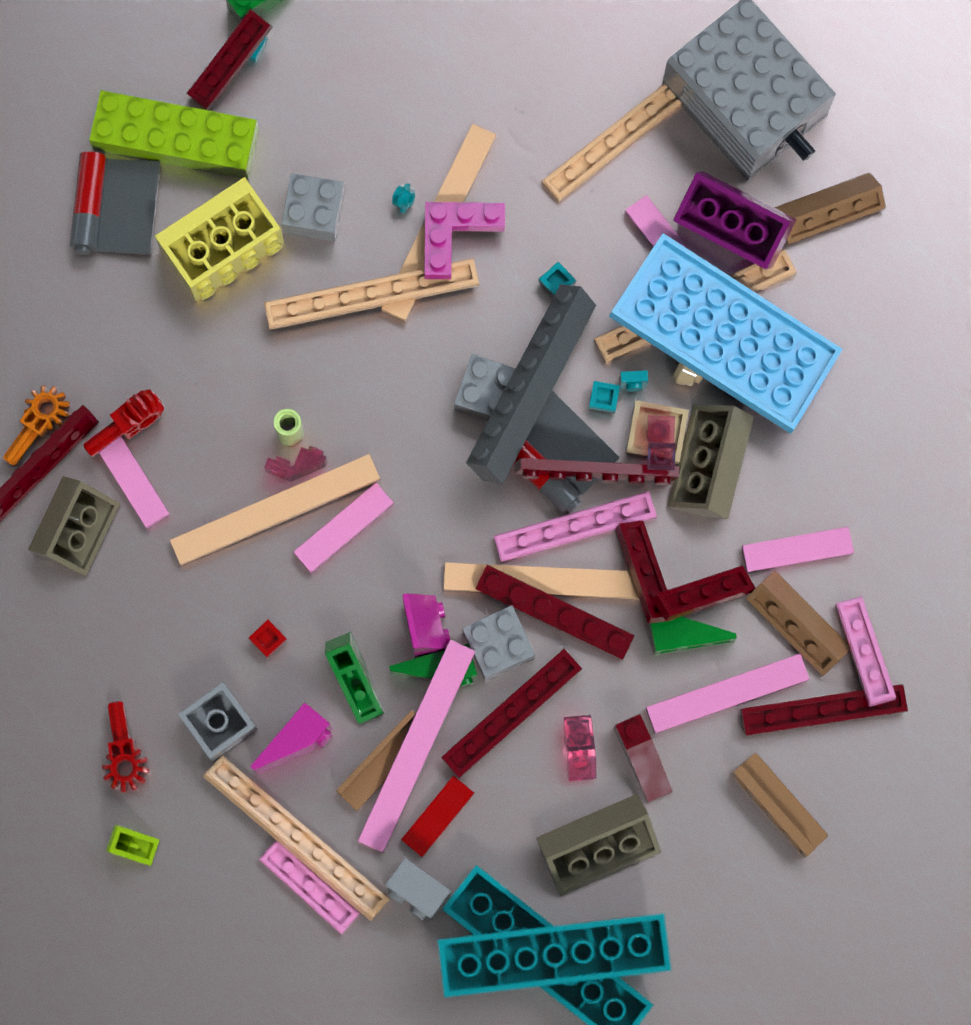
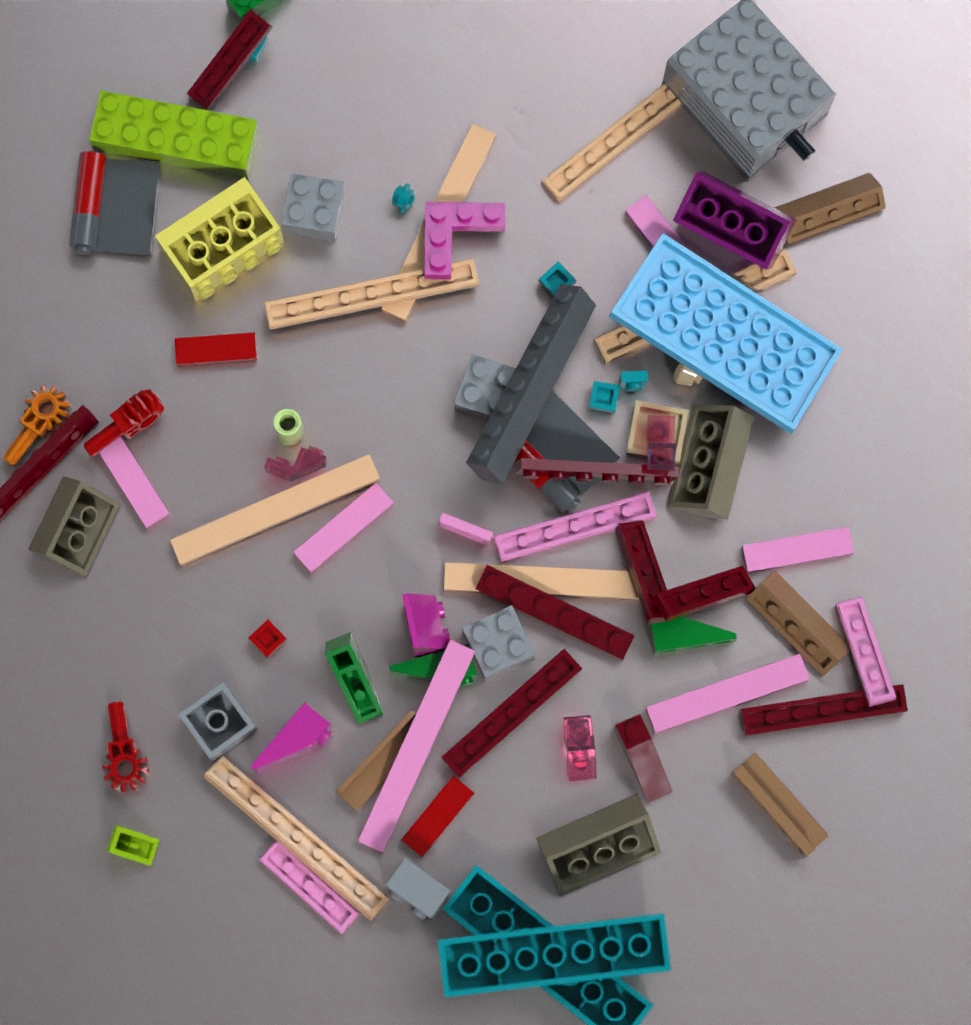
none -> red tile [175,332,257,366]
none -> bright pink tile [439,513,493,546]

